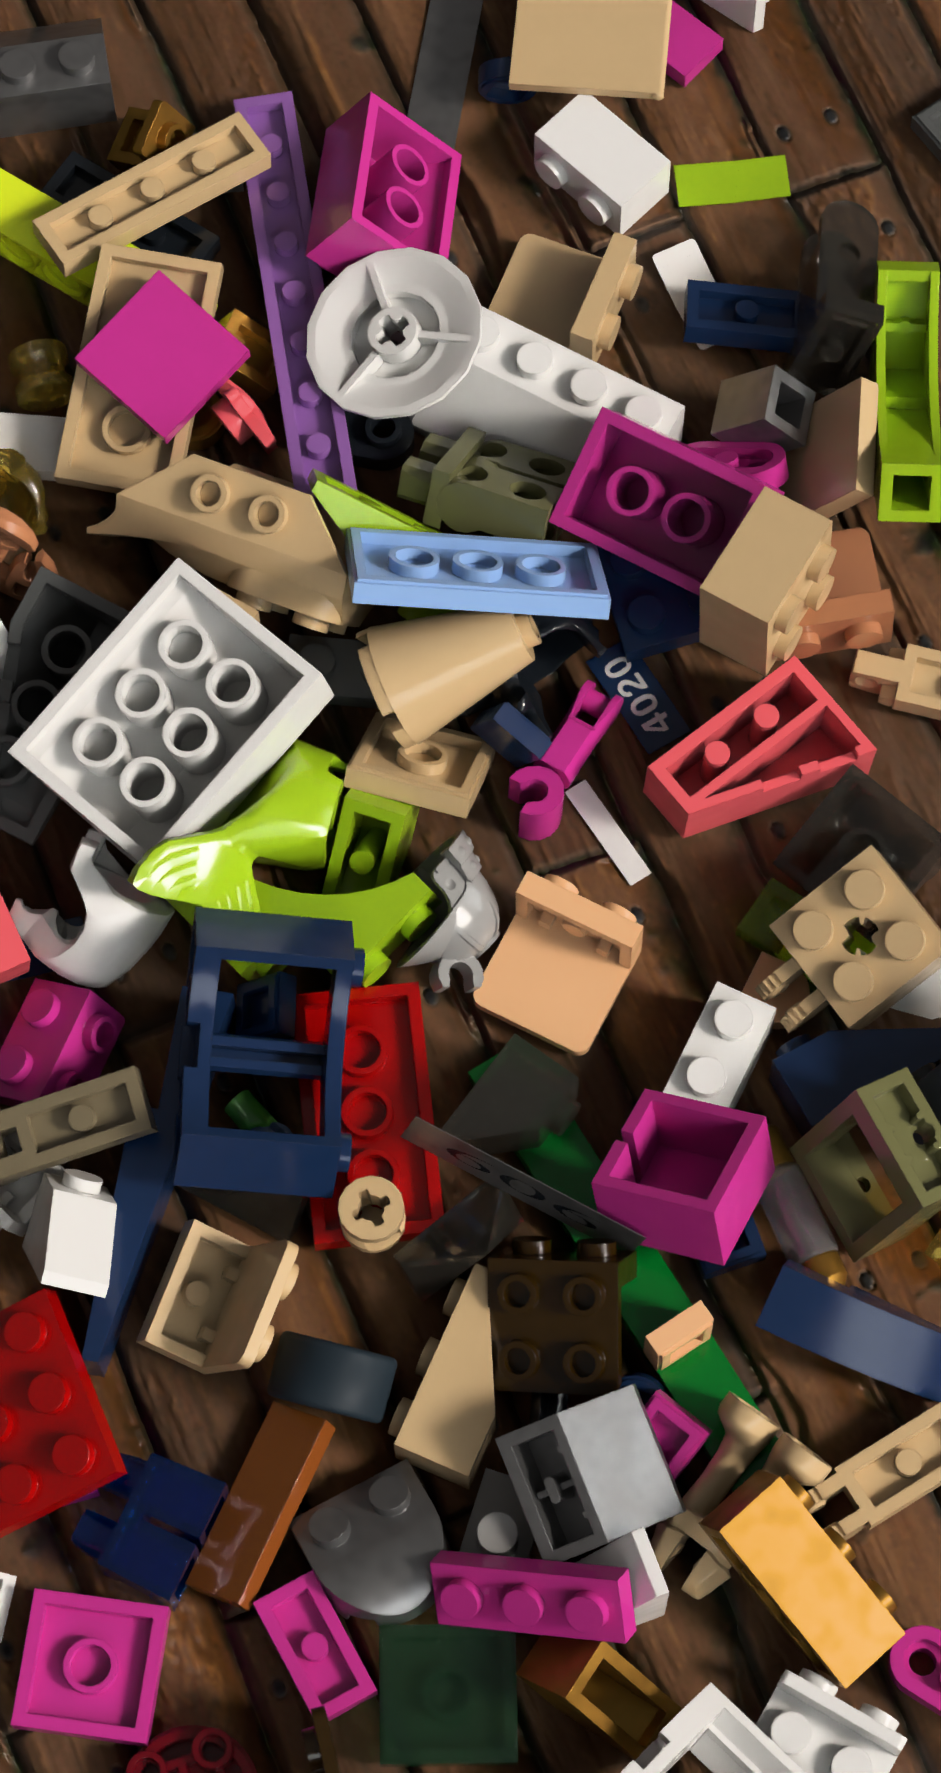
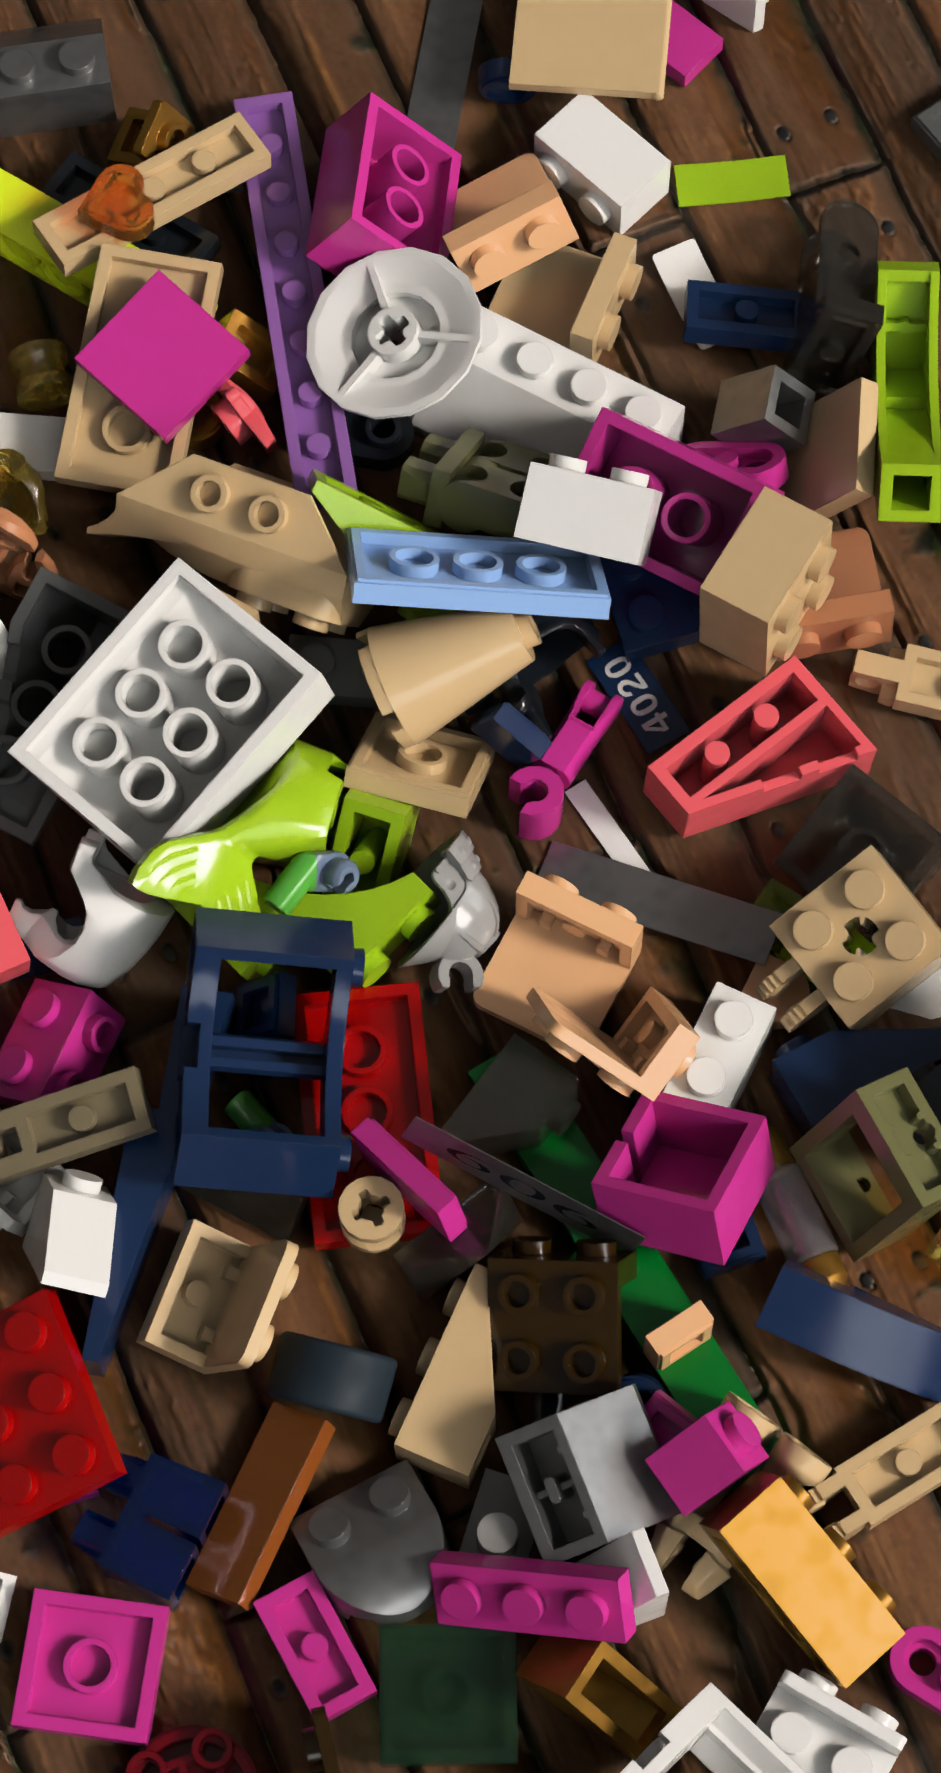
none -> clear orange tile [78,164,155,242]
none -> arm [262,850,360,915]
none -> dark pink tile [351,1117,468,1243]
none -> light nougat bracket [442,153,580,292]
none -> white brick [513,453,663,567]
none -> light nougat bracket [526,986,700,1102]
none -> flat silver sticker [538,841,783,966]
none -> dark pink brick [645,1401,769,1517]

